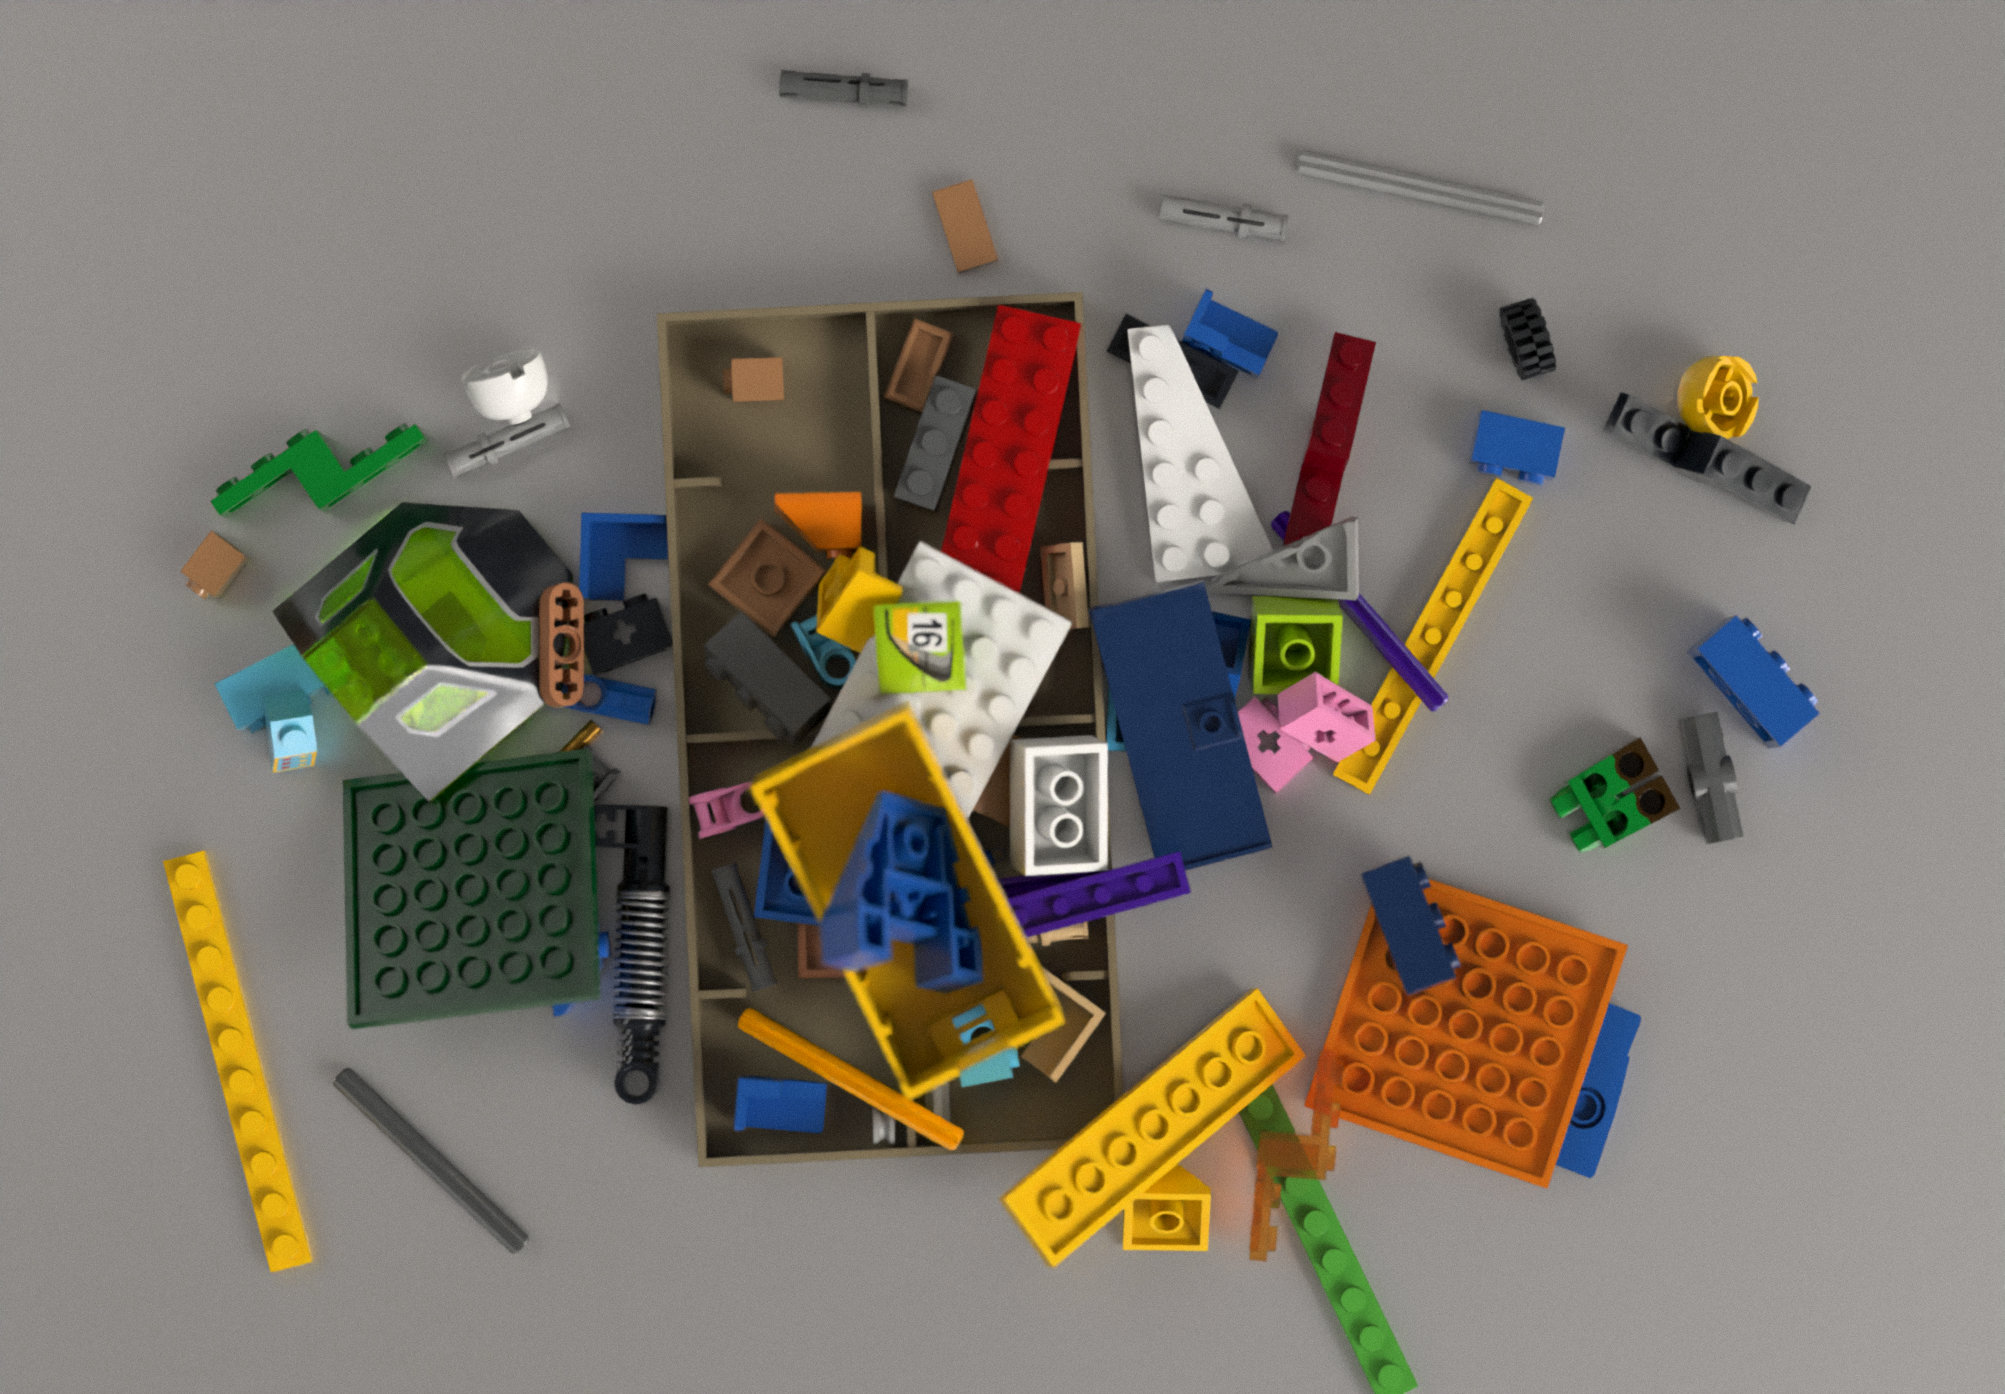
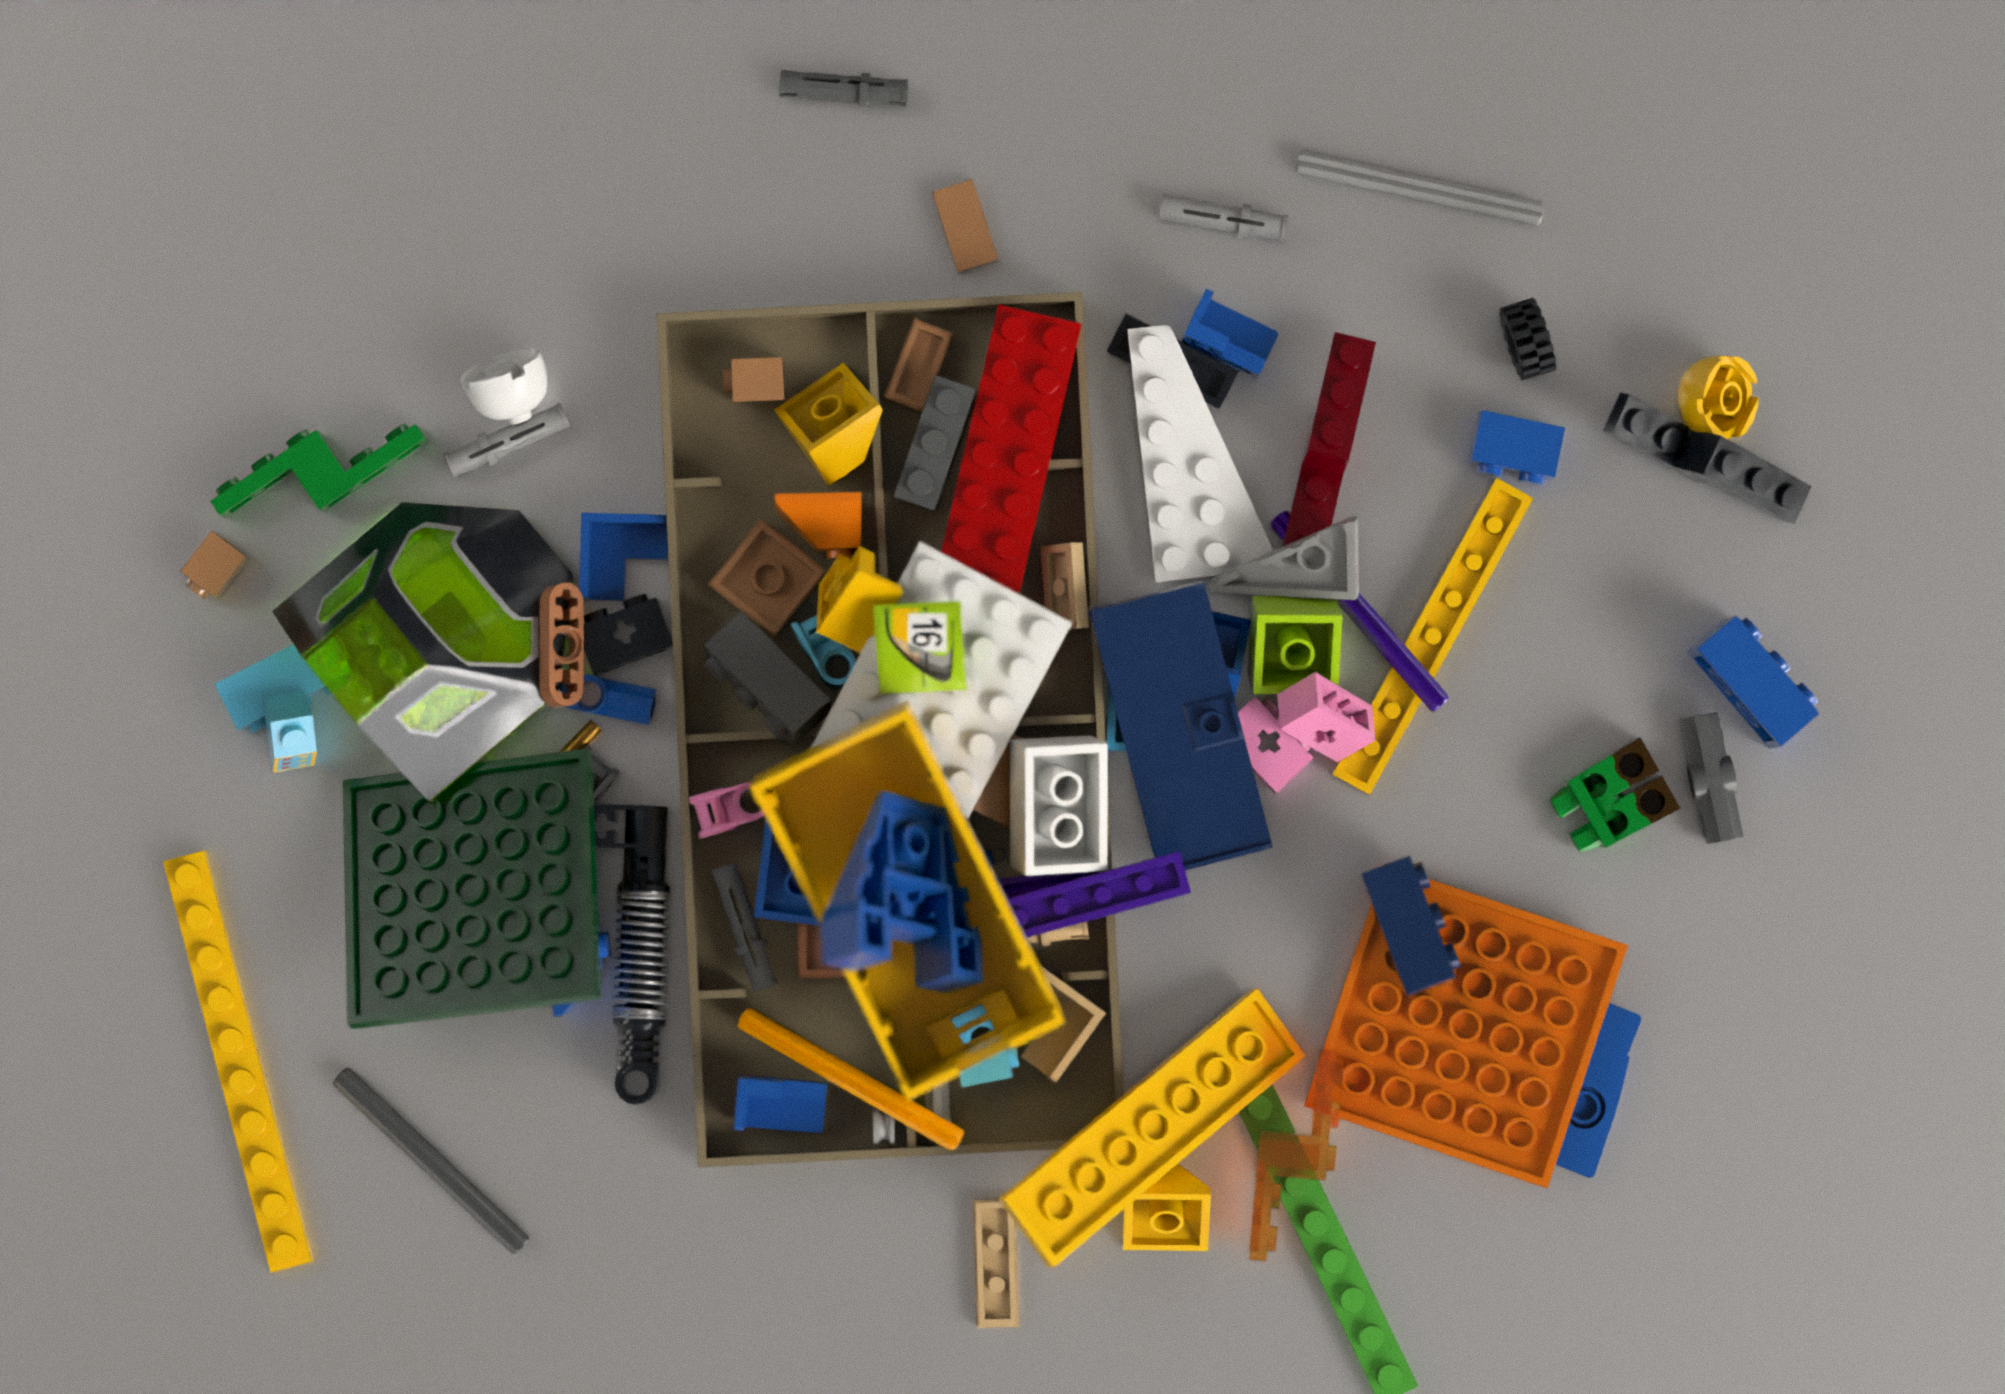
none -> yellow slope [774,362,883,486]
none -> tan tile [973,1198,1019,1328]

